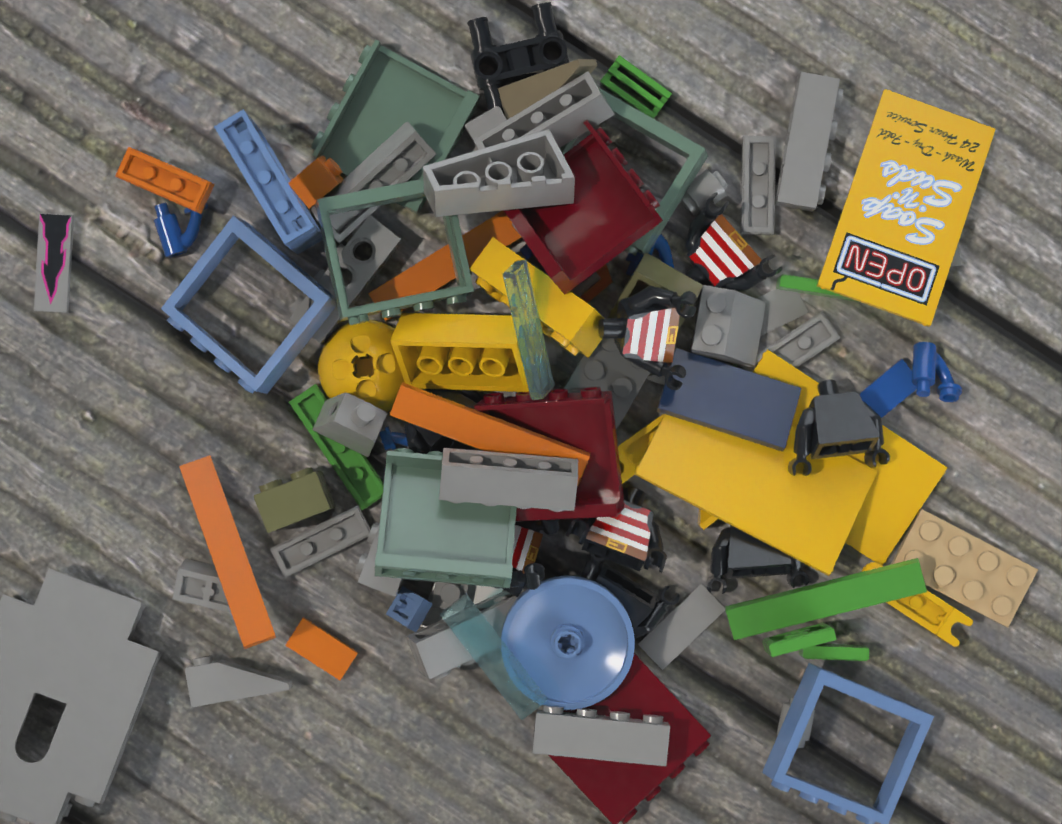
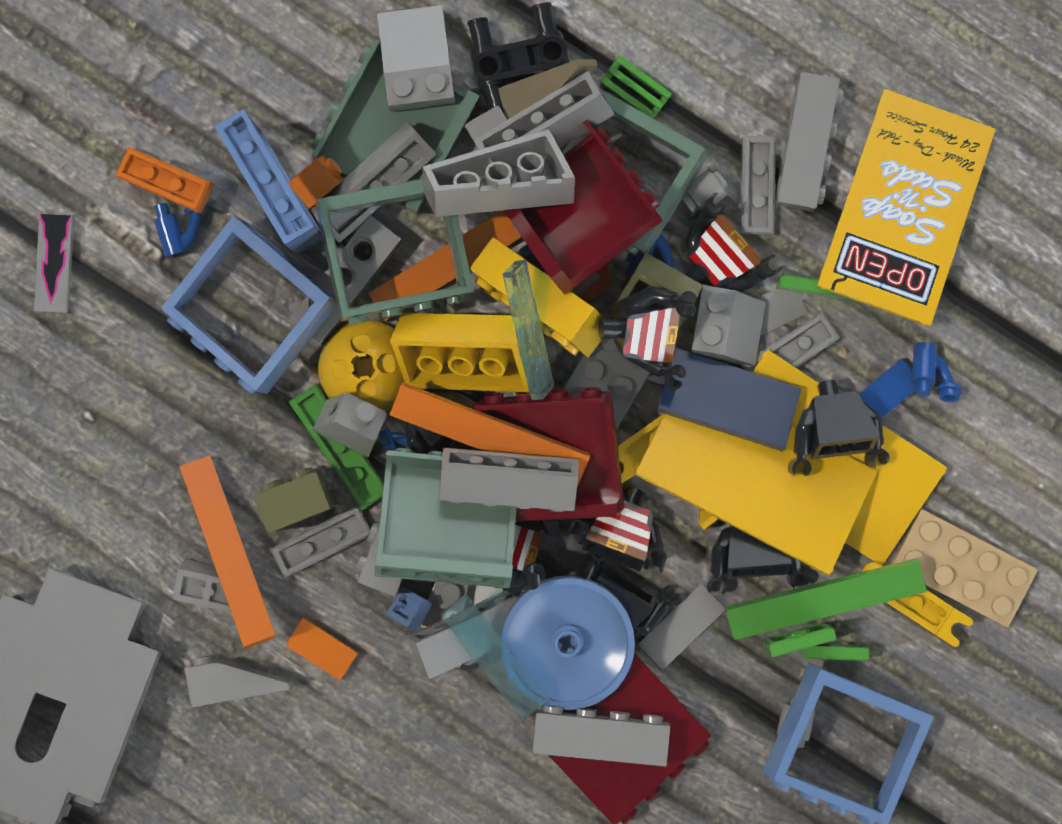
none -> light grey slope [377,5,455,112]

